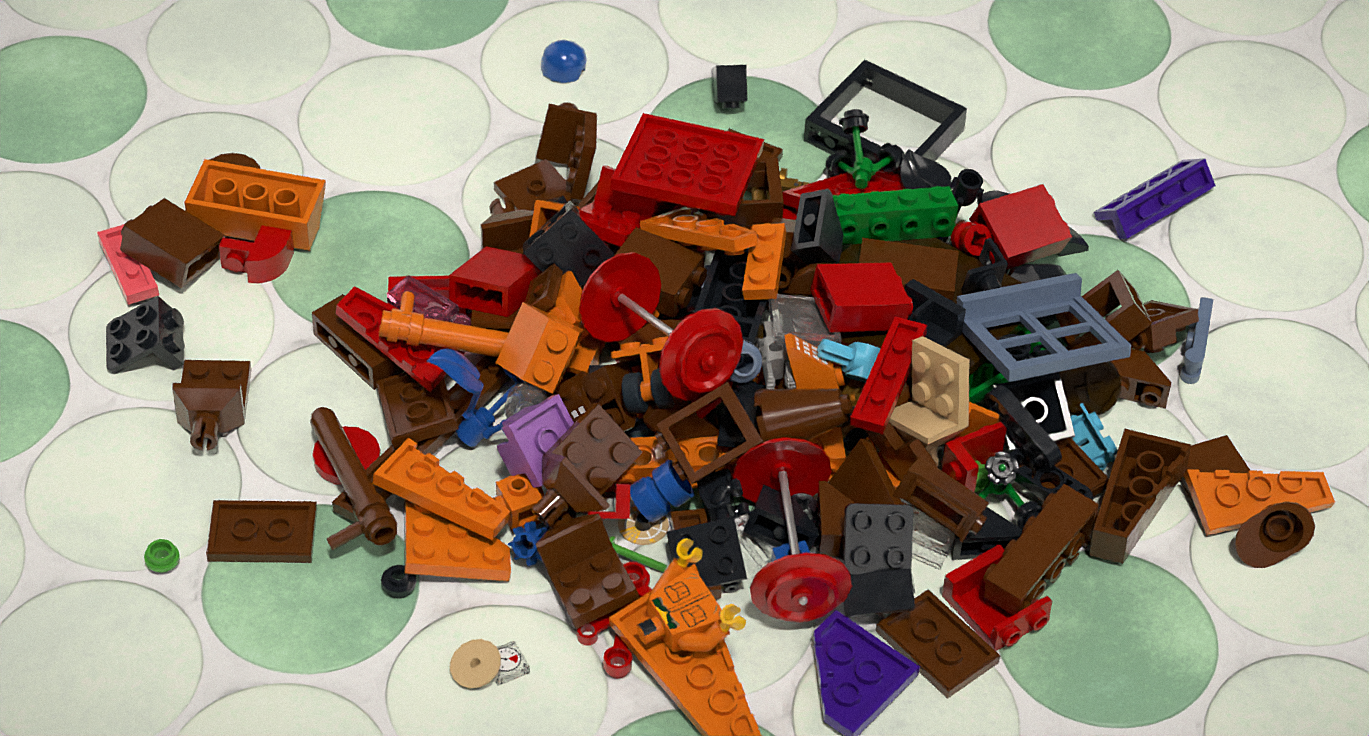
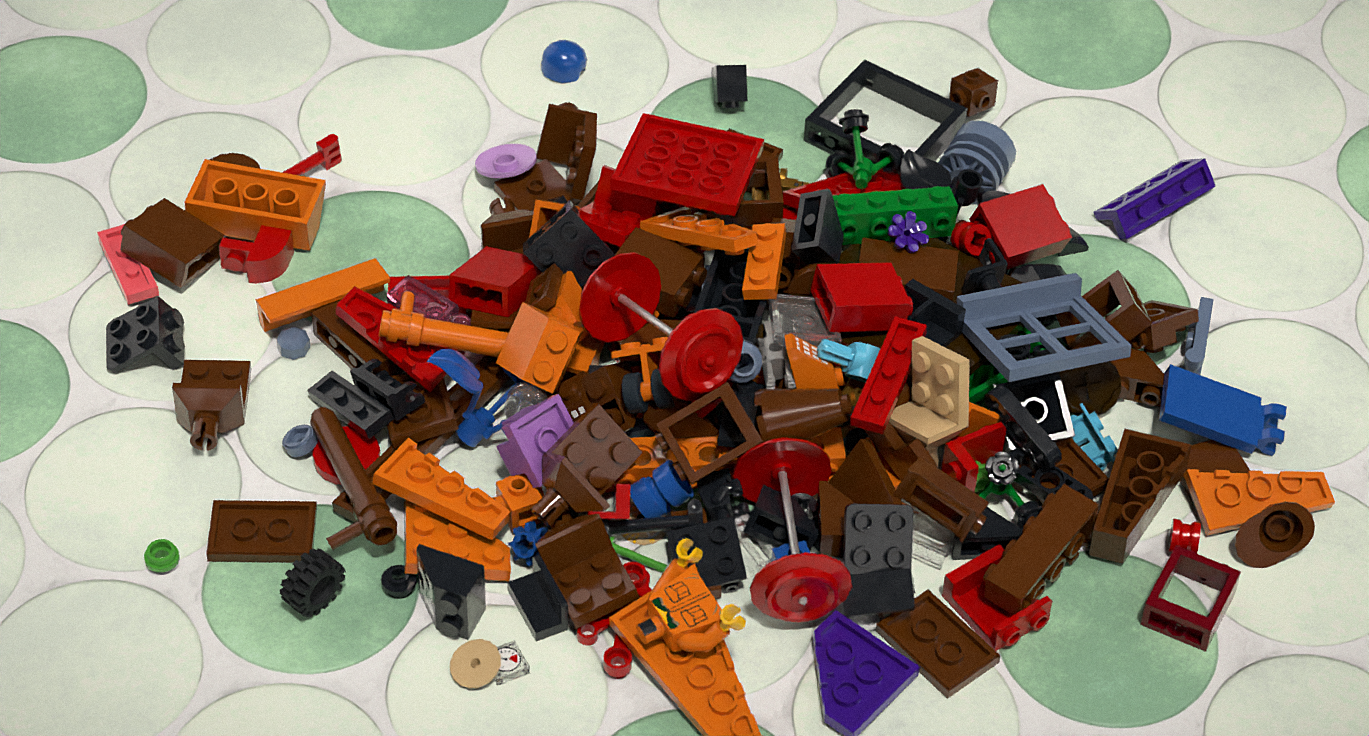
none -> orange panel [256,258,390,332]
none -> sand blue tile [277,327,310,360]
none -> black tyre [280,548,346,617]
none -> red hinge [282,134,342,176]
none -> sand blue tile [282,425,318,457]
none -> black plate [307,370,394,439]
none -> black hinge [350,359,426,421]
none -> black slope [416,544,486,640]
none -> lavender dish [475,144,537,179]
none -> black panel [507,554,568,642]
none -> black hinge [602,499,704,537]
none -> dark purple plant [887,211,929,253]
none -> sand blue wheel [938,121,1016,204]
none -> reddish brown brick [949,68,998,117]
none -> dark red window [1140,545,1241,652]
none -> blue tile [1159,364,1287,456]
none -> red wheel [1168,518,1201,553]

